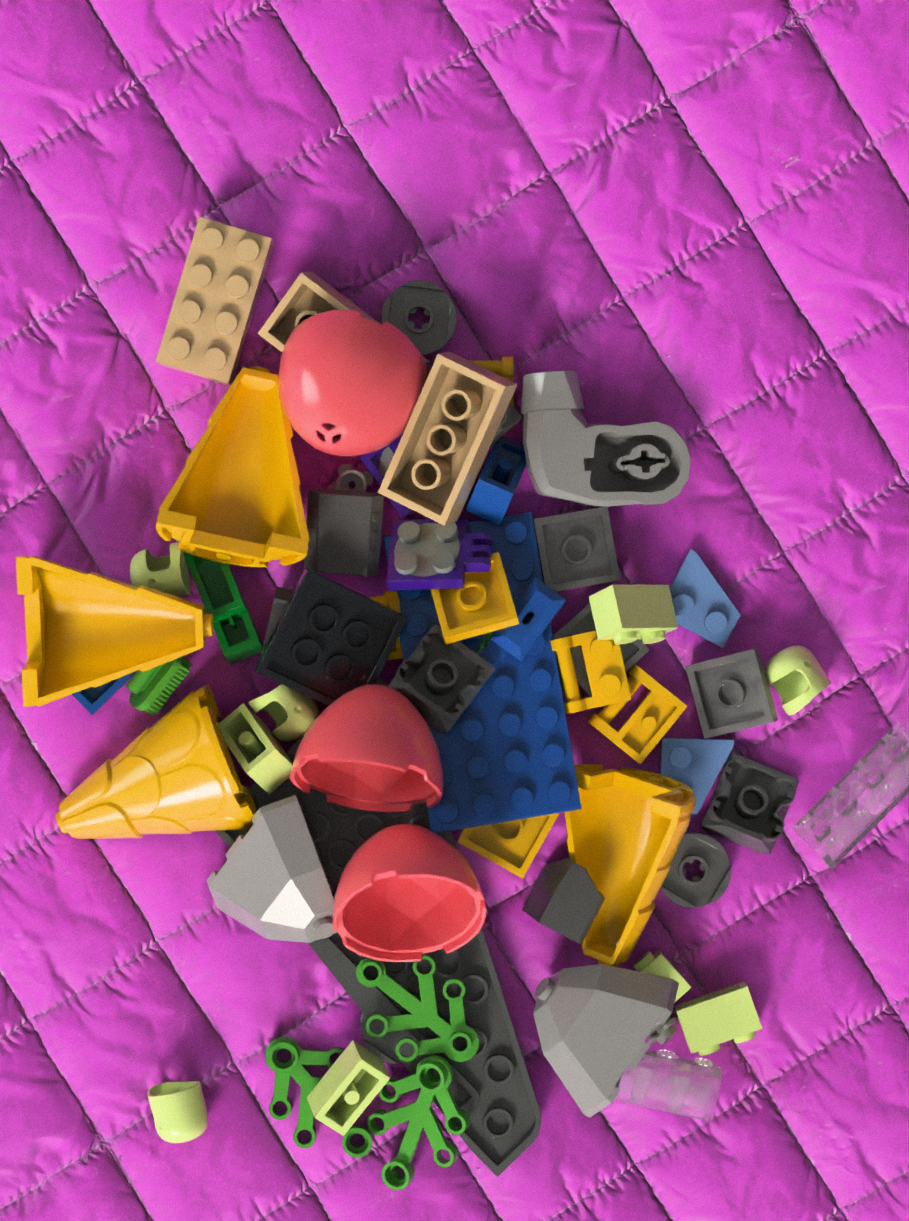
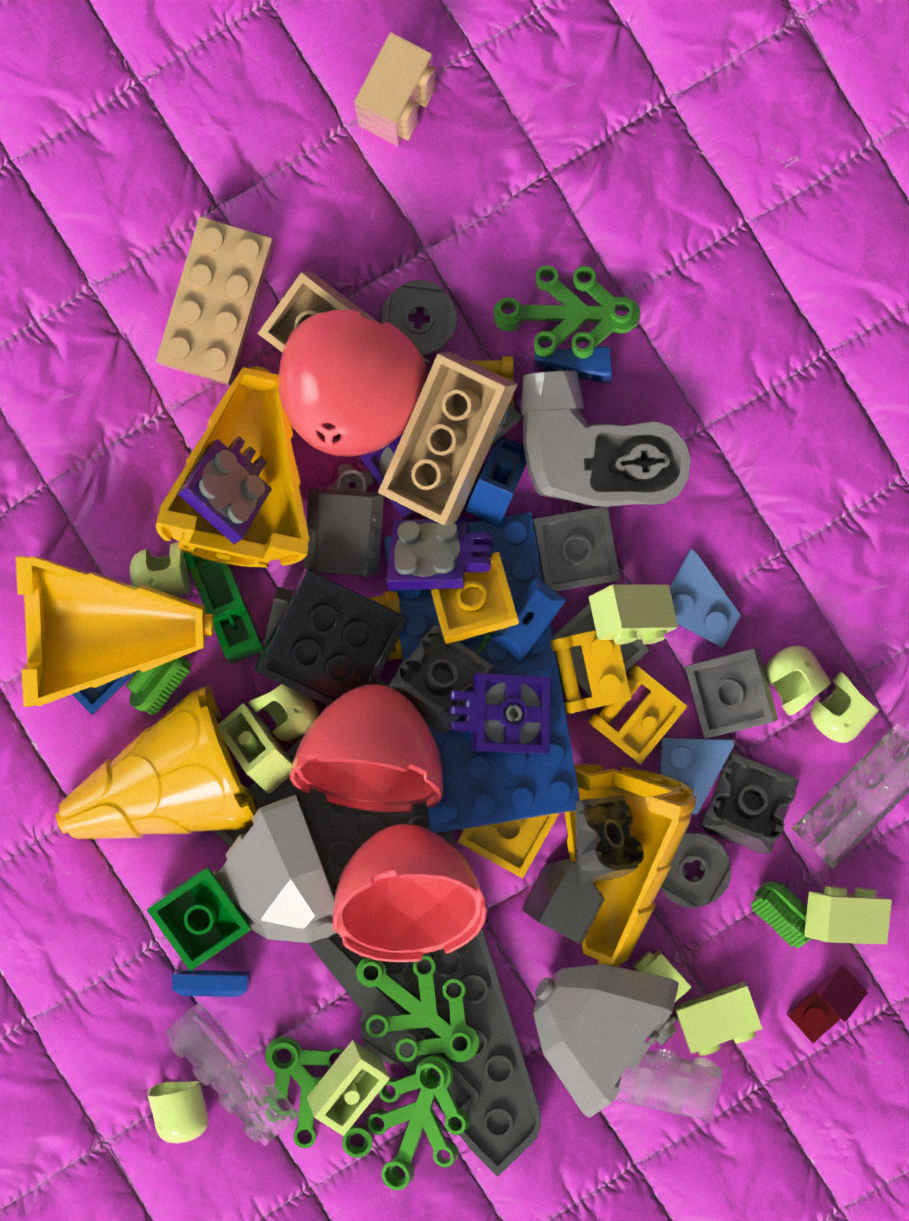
none -> green slope [147,867,252,971]
none -> clear brick [164,1002,300,1146]
none -> blue piece [172,970,250,997]
none -> piece [178,436,272,544]
none -> tan brick [354,32,436,147]
none -> dark purple piece [449,673,551,754]
none -> bright green plant [494,265,640,358]
none -> blue slope [534,346,612,384]
none -> dark grey slope [575,795,644,885]
none -> bright green piece [751,882,812,949]
none -> dark red slope [787,965,868,1043]
none -> yellowish green brick [804,886,892,945]
none -> yellowish green helmet [811,672,879,743]

